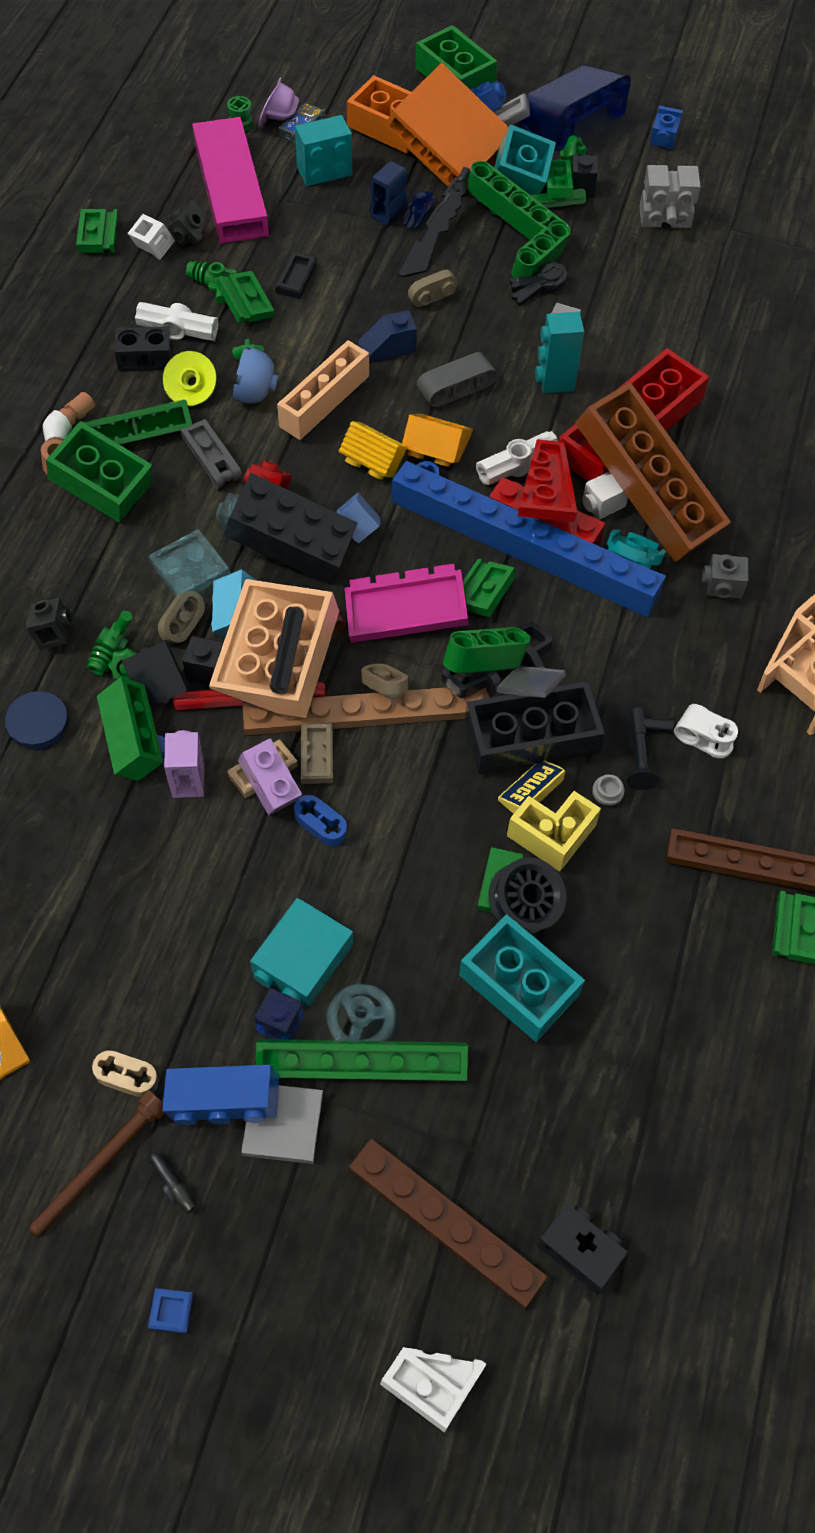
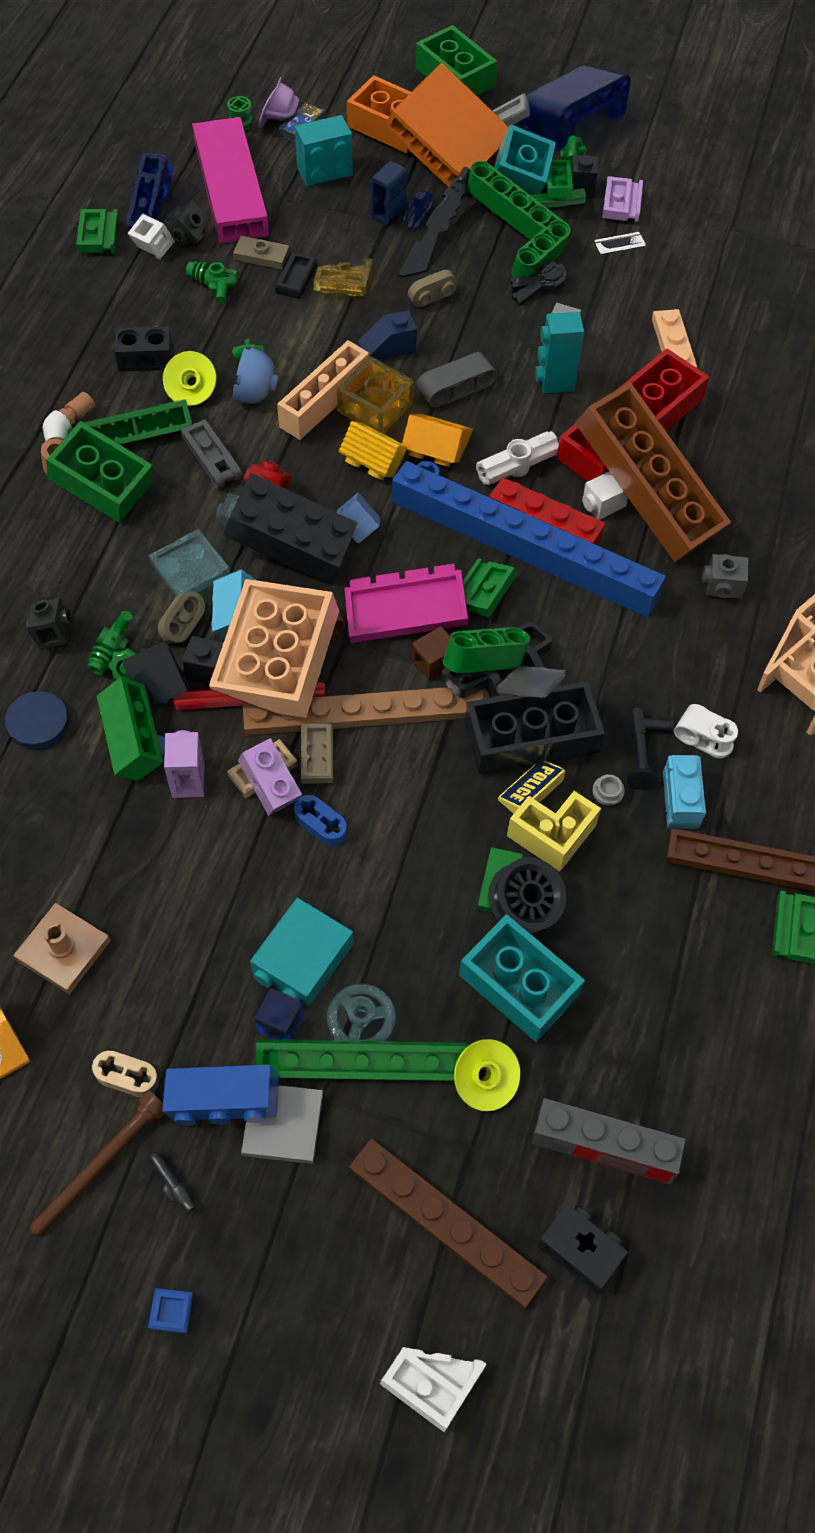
white piece [135,302,219,341] -> none
green plate [217,271,274,324] -> none
black axle [269,607,304,695] -> none
dark tan plate [361,664,408,699] -> none
blue brick [470,80,506,112] -> none
red wing [517,439,578,522] -> none
teal plate [607,530,666,569] -> none
light grey brick [639,165,701,228] -> none
blue brick [650,106,683,149] -> none
none -> medium nougat tile [13,903,111,994]
none -> clear blue slope [125,152,173,228]
none -> dark tan plate [233,236,290,270]
none -> clear yellow wing [314,259,372,296]
none -> clear yellow brick [337,356,414,434]
none -> reddish brown brick [411,626,451,680]
none -> neon yellow dish [454,1039,520,1111]
none -> dark grey brick [531,1098,685,1184]
none -> sticker [595,232,646,254]
none -> lavender plate [602,176,643,222]
none -> light nougat plate [652,309,697,368]
none -> medium azure brick [663,755,706,830]

